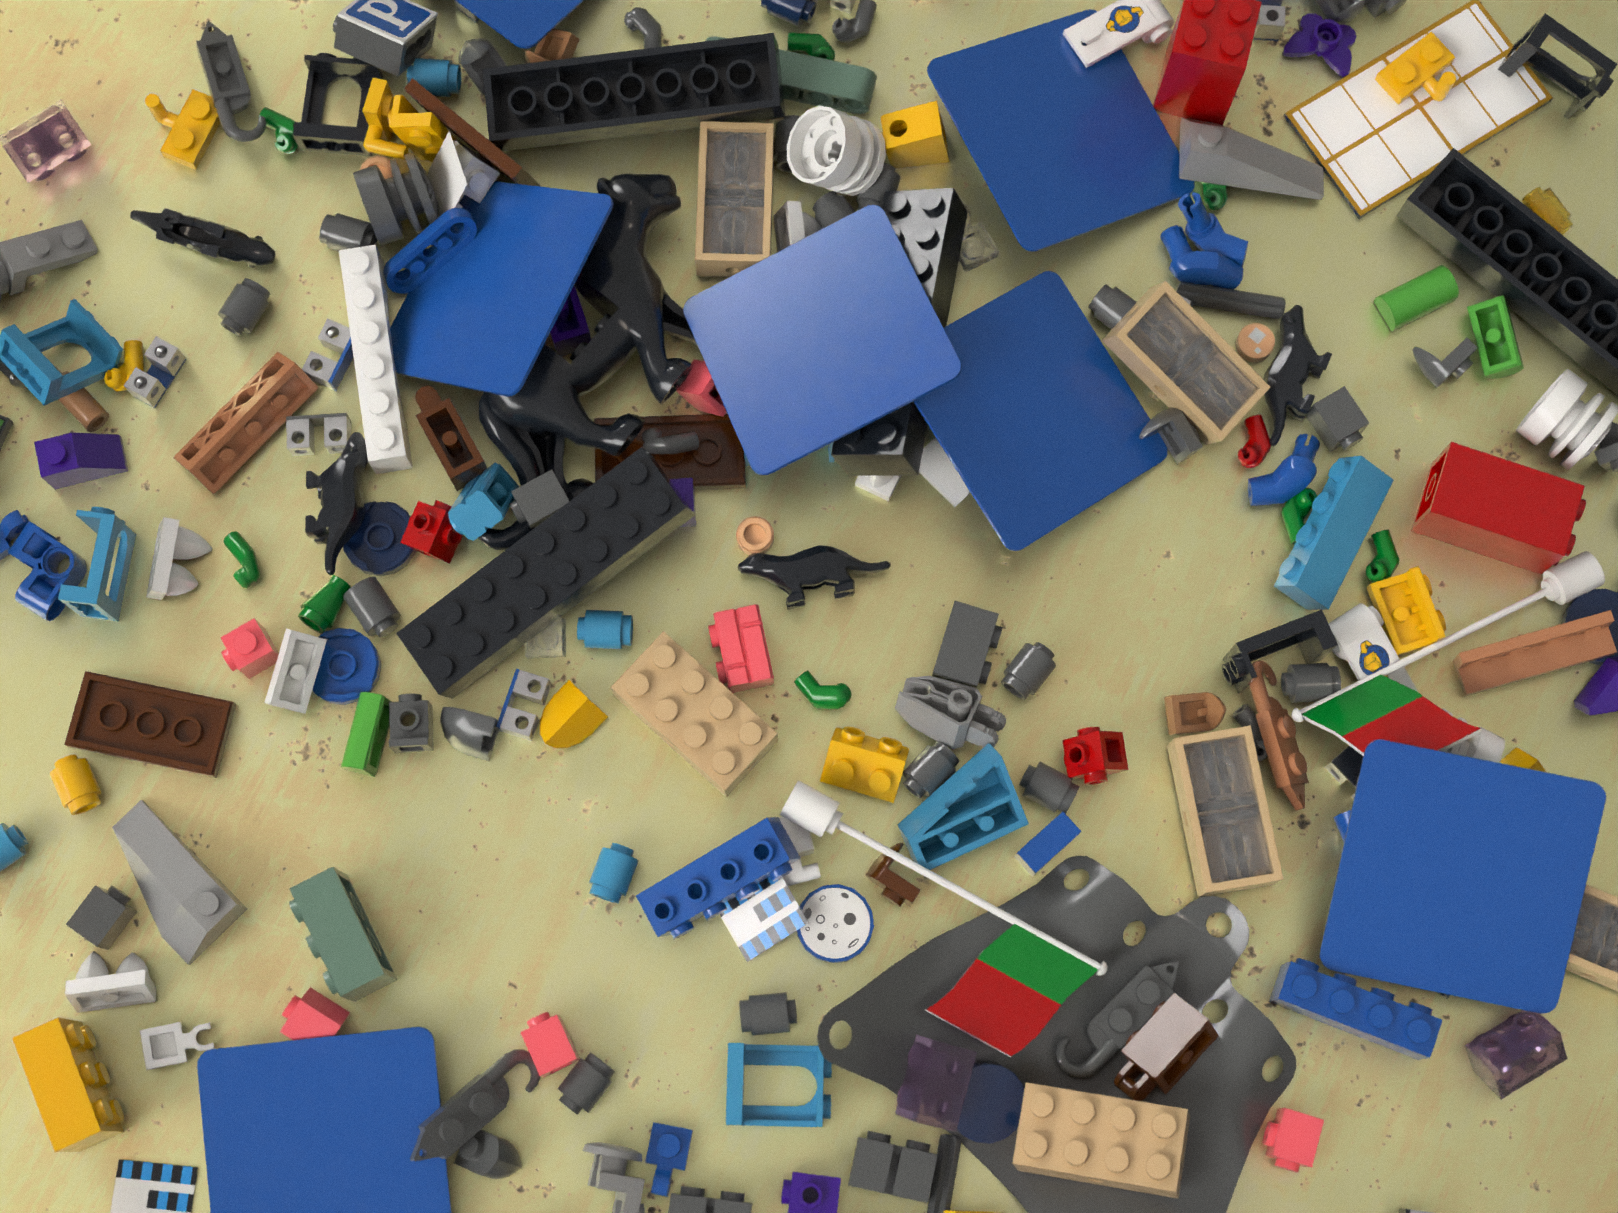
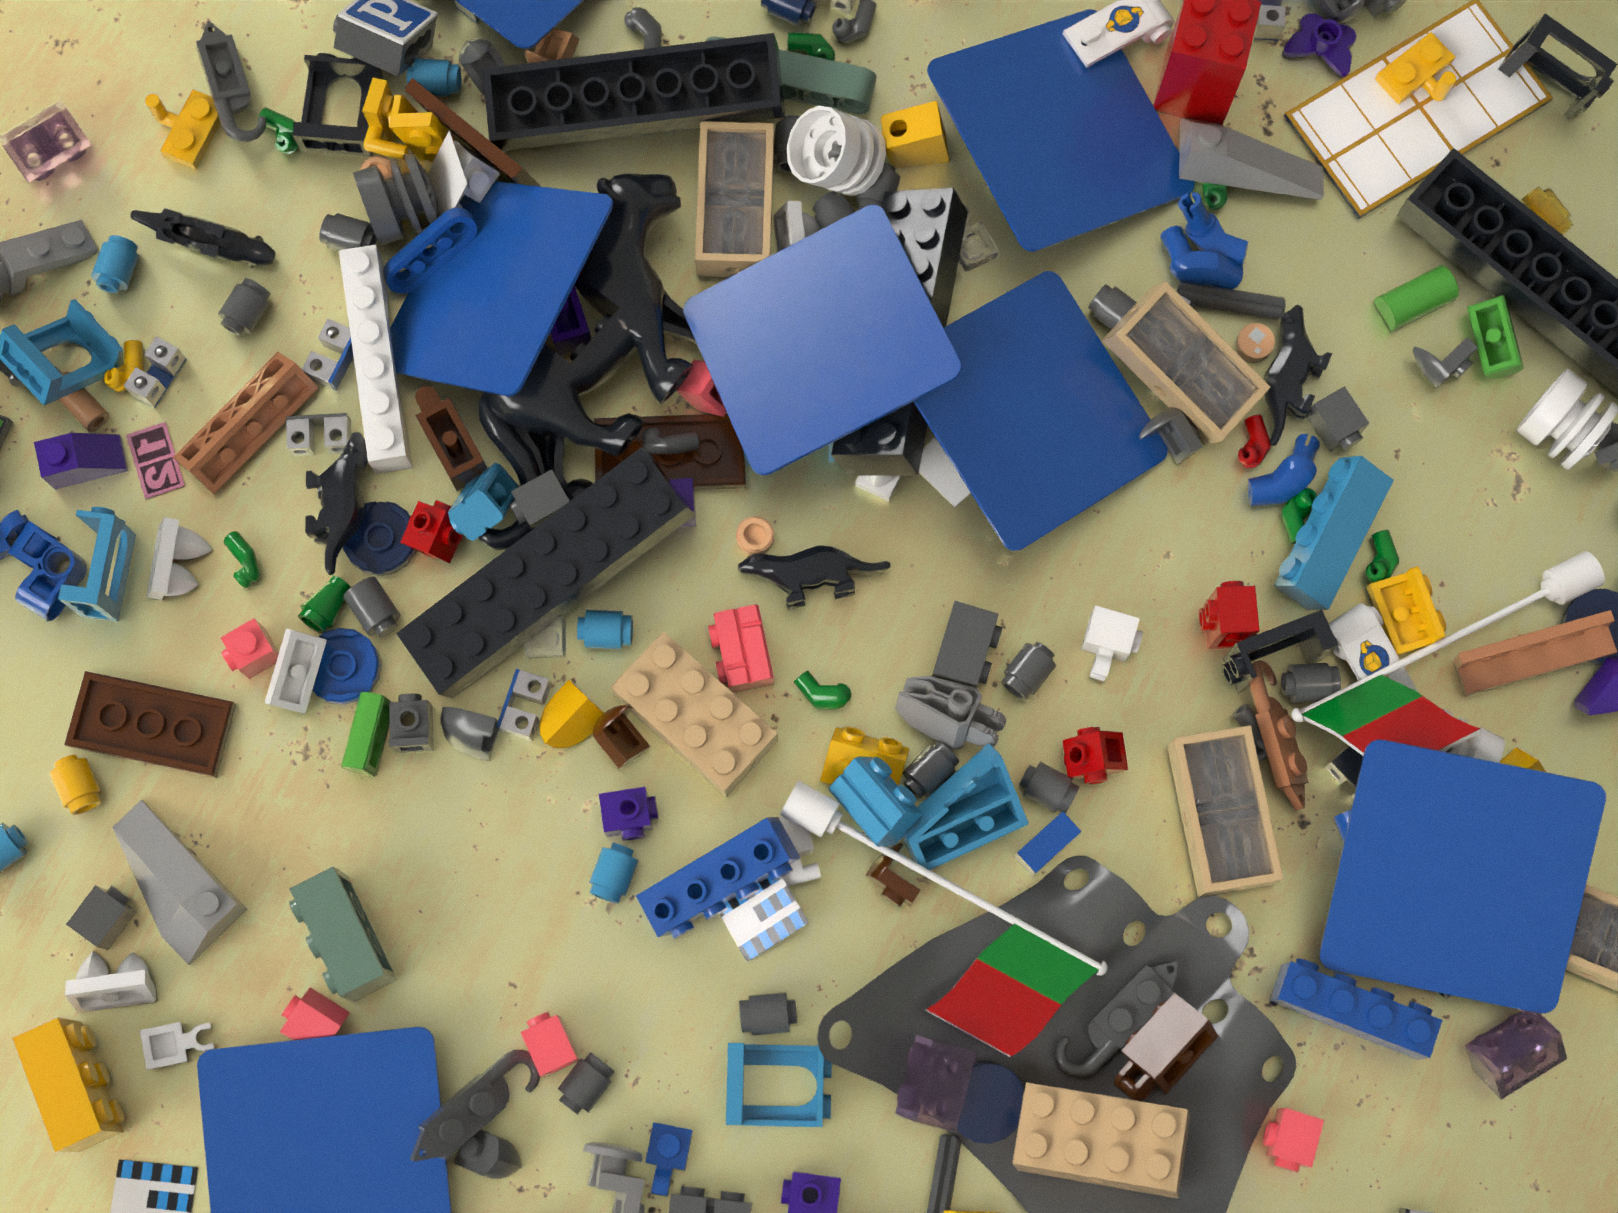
white tile [797,884,874,963] -> none
dark grey piece [848,1131,938,1203] -> none
medium nougat plate [1164,692,1227,735] -> none
red brick [1411,442,1586,575] -> none
none -> dark azure brick [91,235,139,293]
none -> clear pink sticker [126,422,185,499]
none -> reddish brown plate [593,705,650,769]
none -> dark purple brick [599,787,659,841]
none -> dark azure brick [829,756,922,847]
none -> white brick [1081,605,1143,681]
none -> red brick [1199,581,1260,649]

